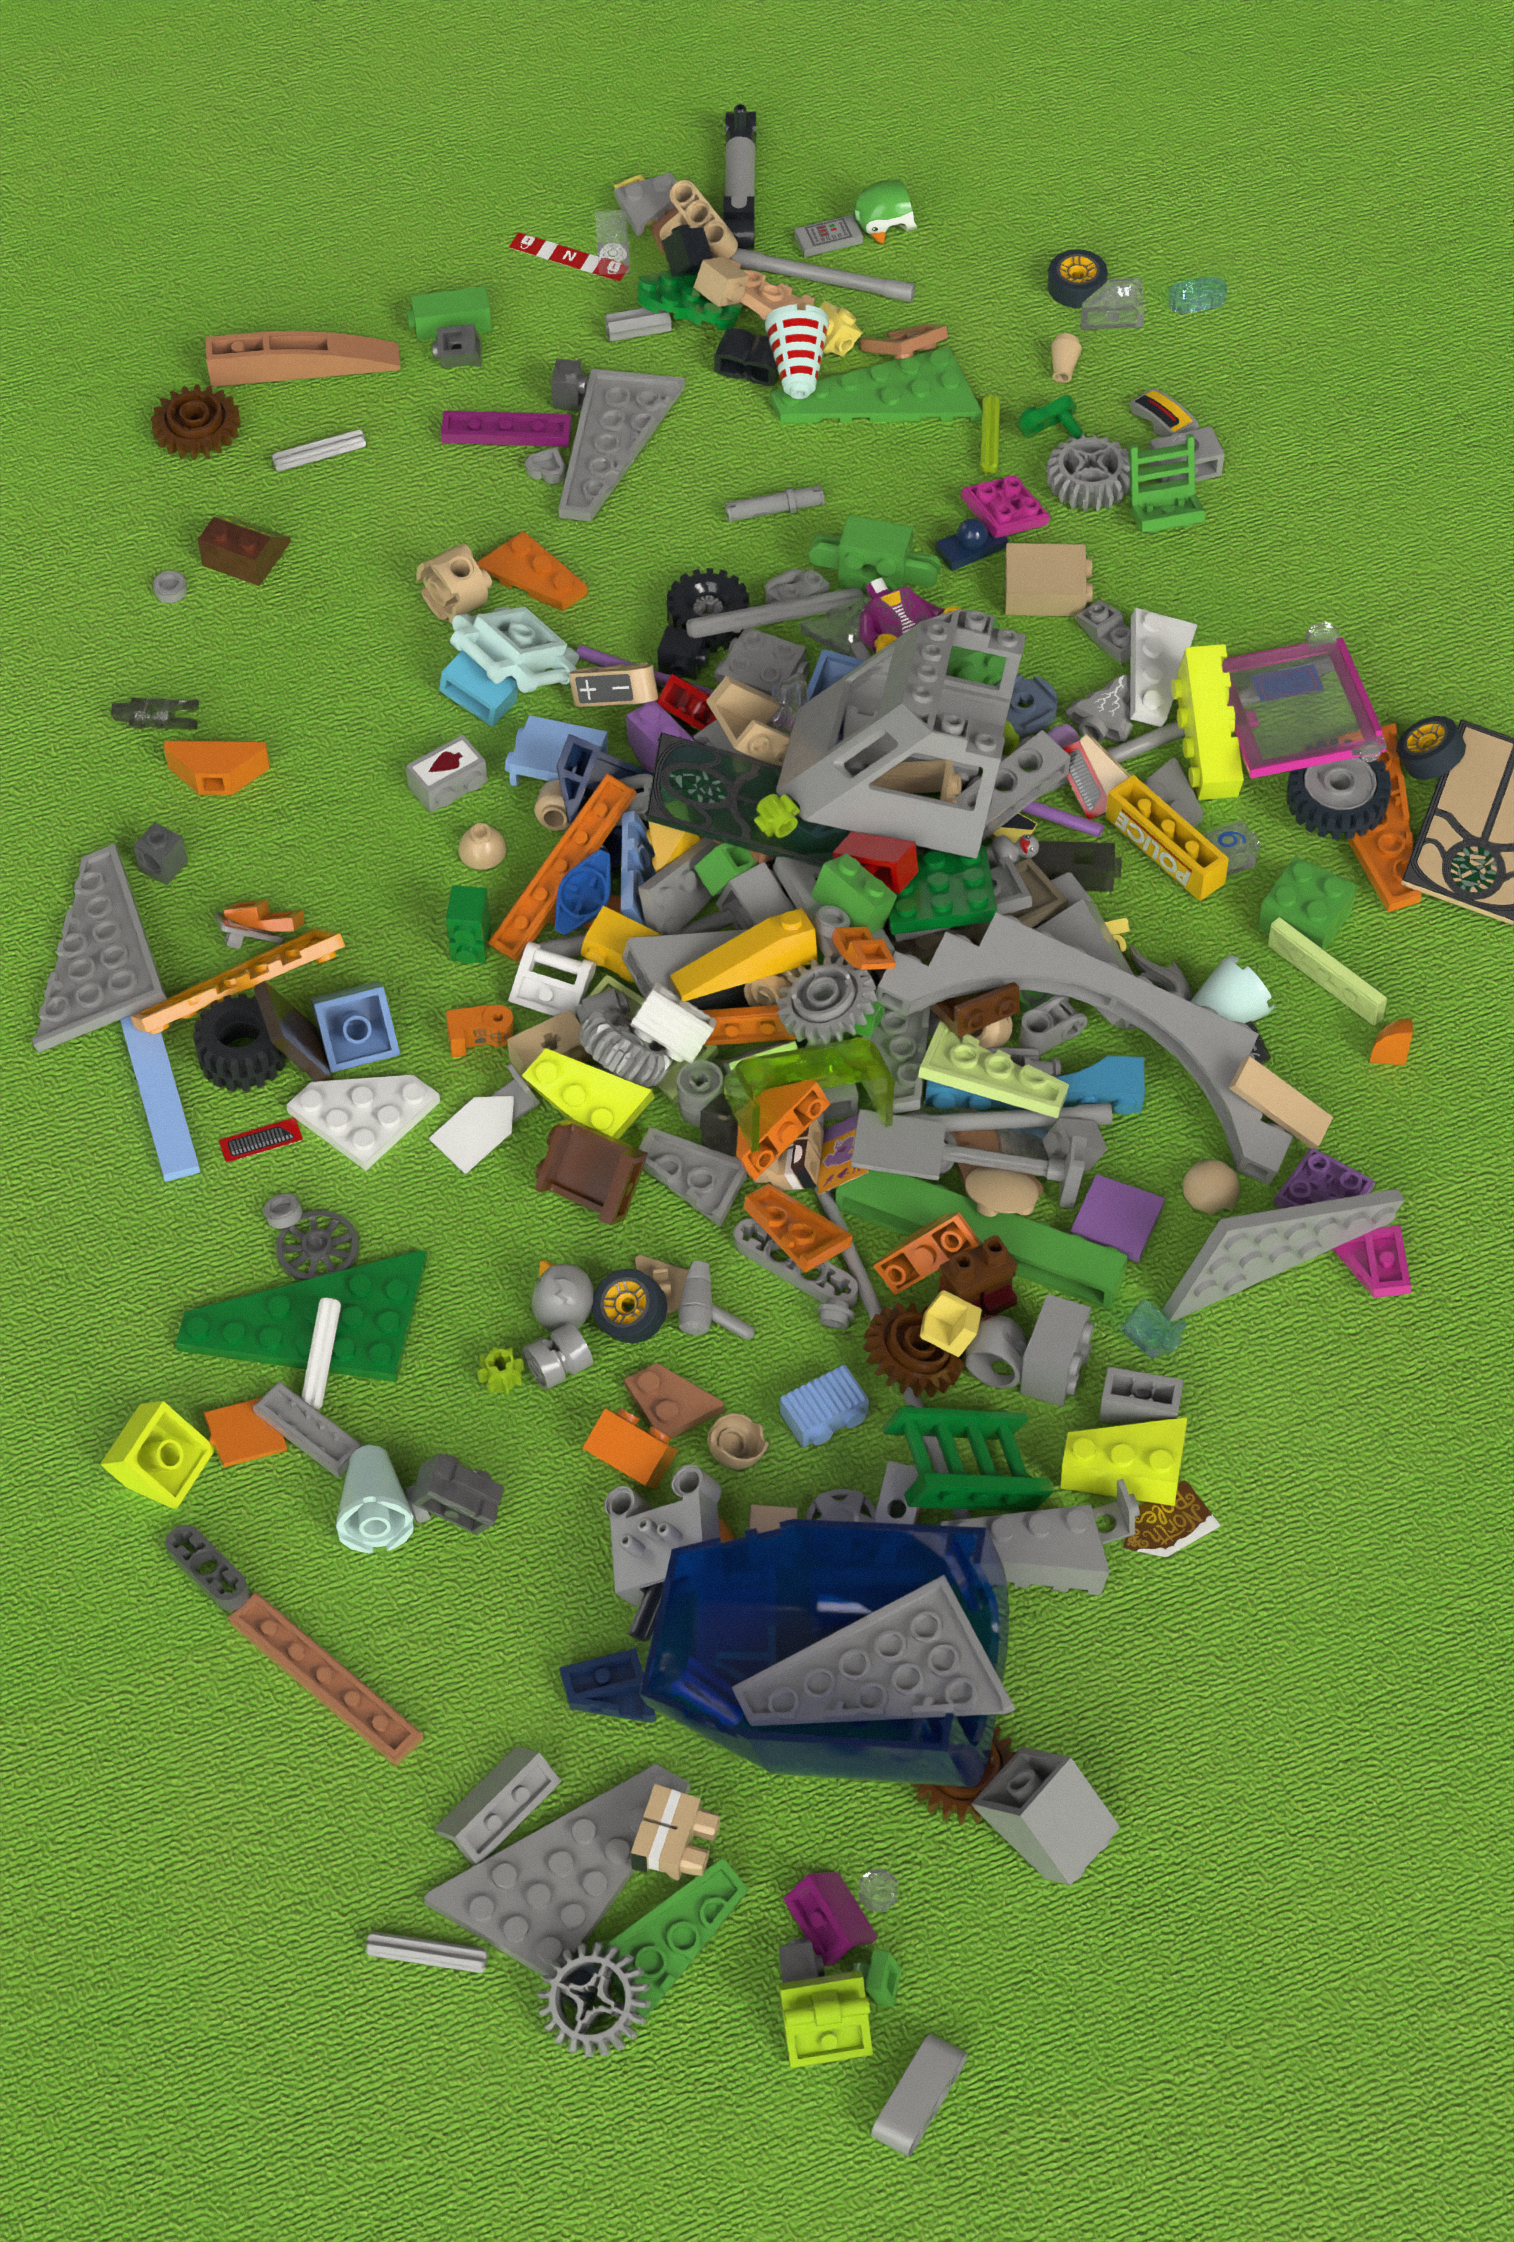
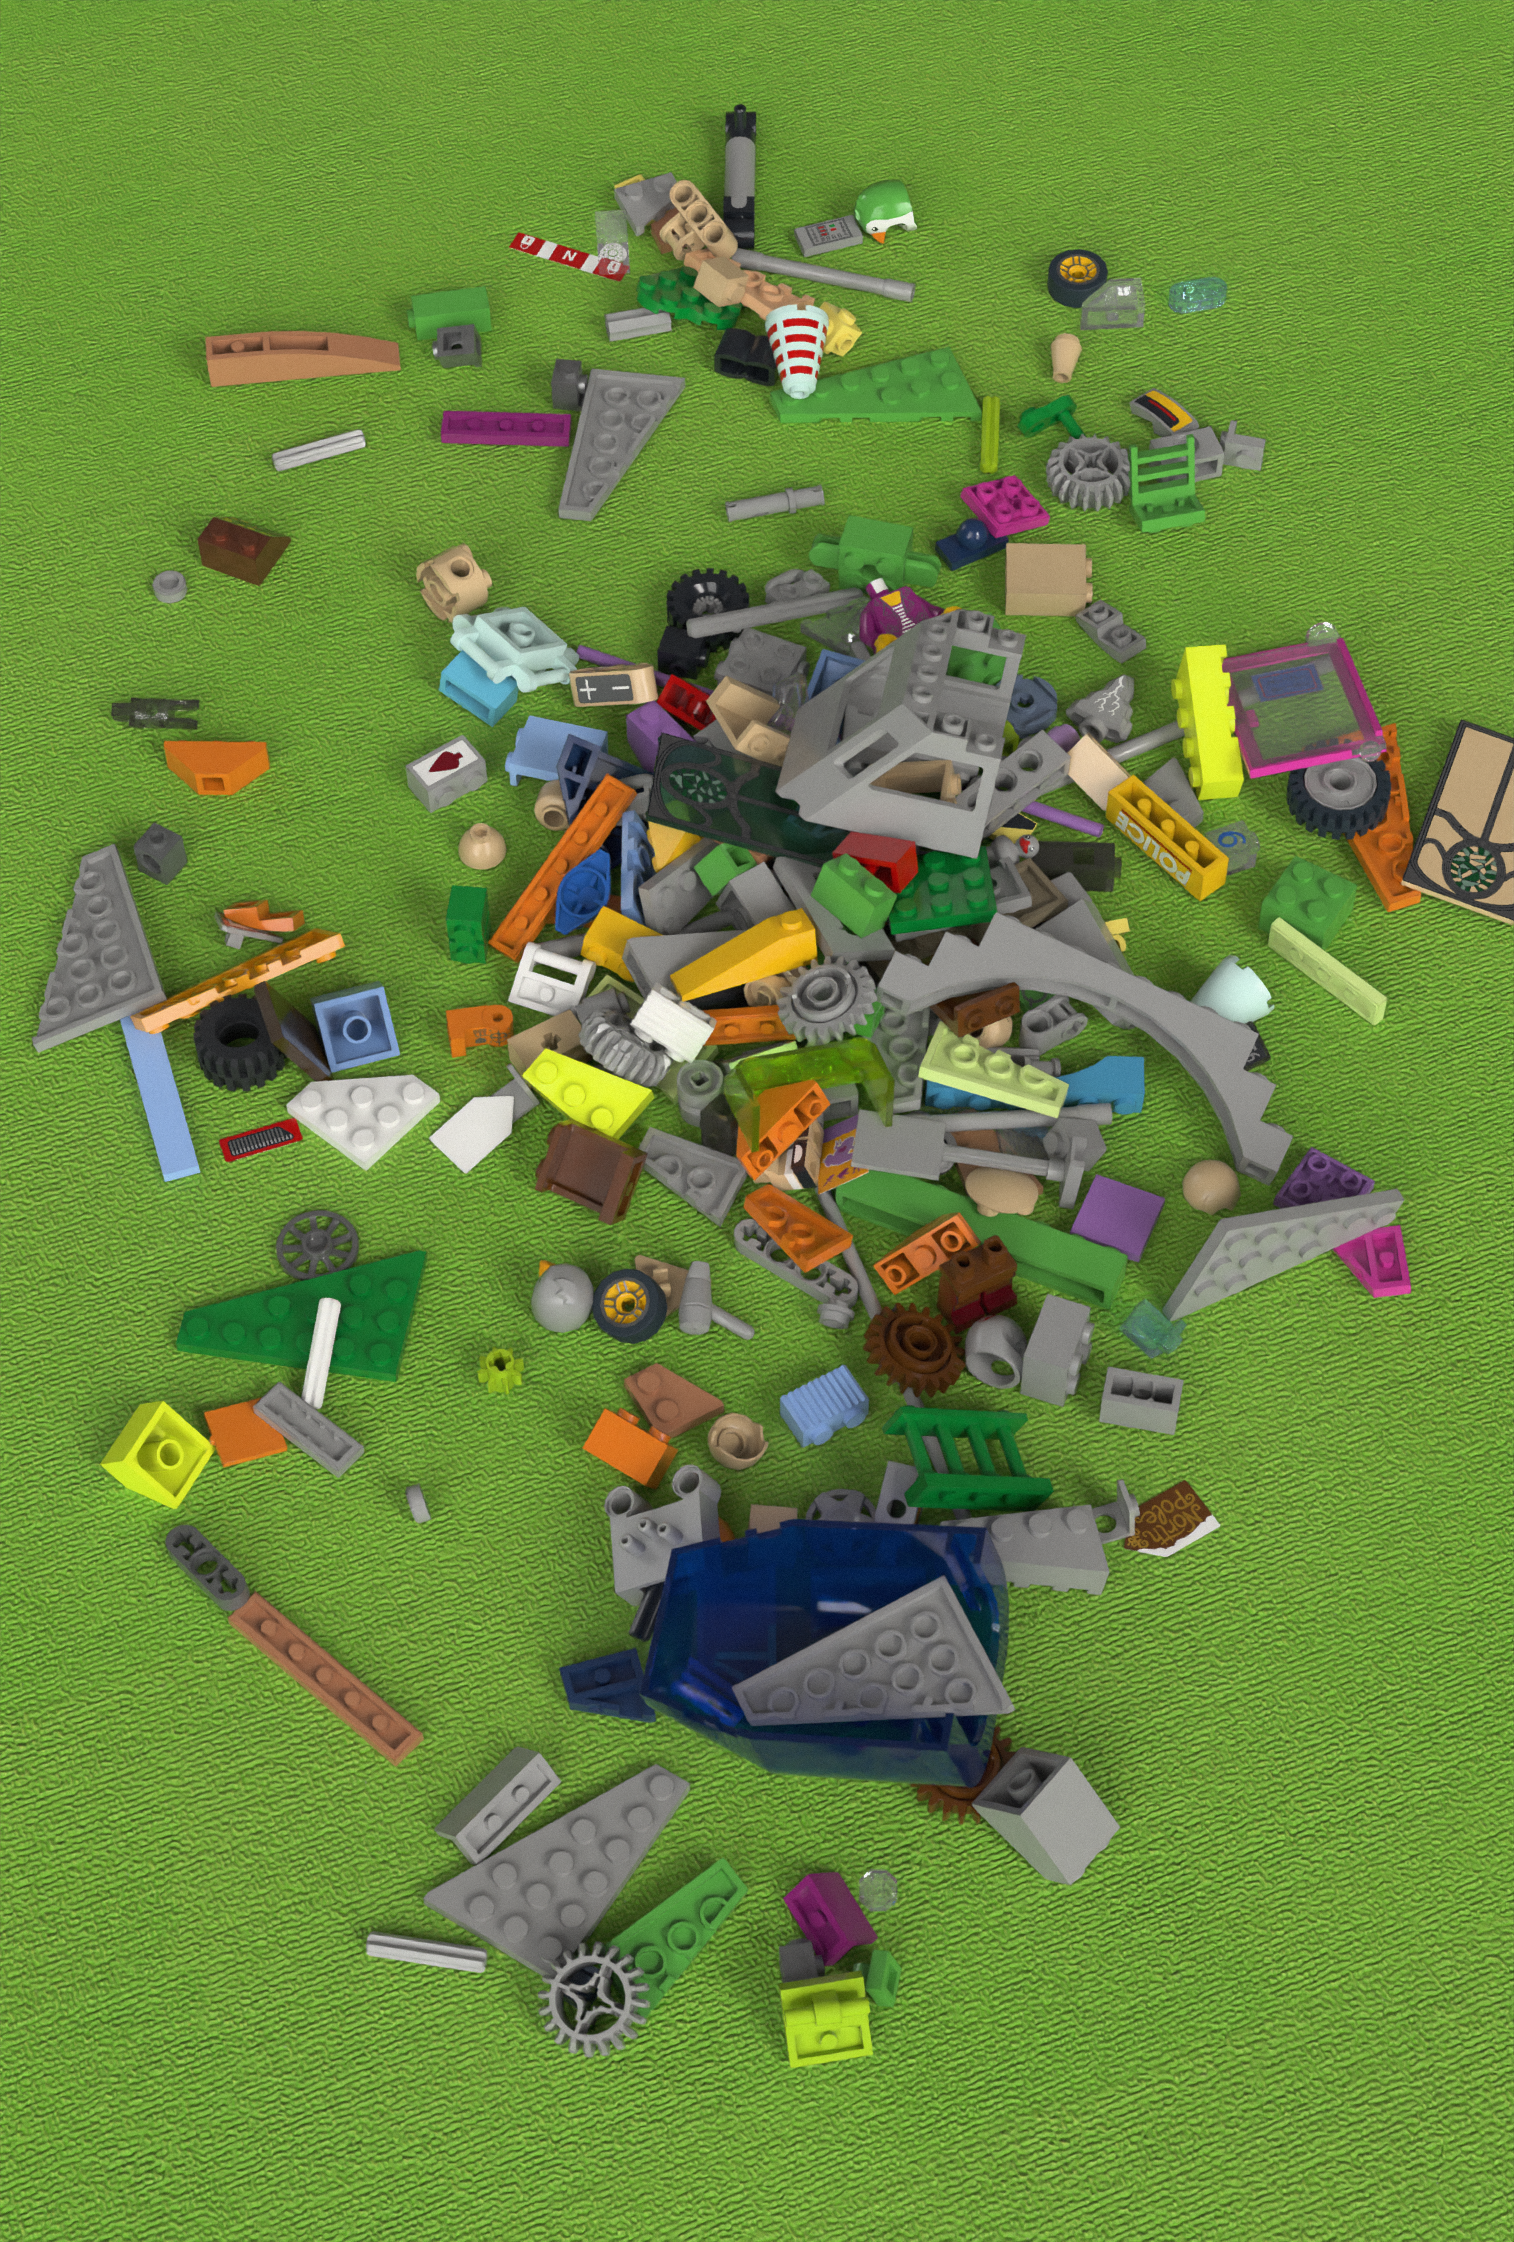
reddish brown gear [151,384,241,460] -> none
light grey tile [264,1194,303,1229] -> none
light aqua cone [336,1445,414,1553] -> none
flat silver brick [411,1454,504,1535] -> none
orange wing [476,531,588,611] -> none
light grey wheel [523,1323,593,1390] -> none
light grey tile [525,447,566,484] -> none
tan hips [631,1784,720,1881] -> none
black brick [661,224,713,277] -> none
lime gear [754,794,800,838] -> none
light grey tile [812,905,850,938] -> none
orange slope [831,926,896,970] -> none
nougat wing [860,324,948,359] -> none
light grey beam [871,2033,968,2157] -> none
light yellow panel [920,1290,982,1357] -> none
neon yellow wedge [1061,1417,1188,1506] -> none
sticker [1062,741,1107,820] -> none
white wing [1130,608,1197,727] -> none
light grey piece [1130,944,1193,1002] -> none
tan tile [1229,1056,1333,1149] -> none
orange brick [1369,1018,1413,1065] -> none
black wheel [1396,716,1466,780] -> none
none -> light grey bracket [1219,420,1266,471]

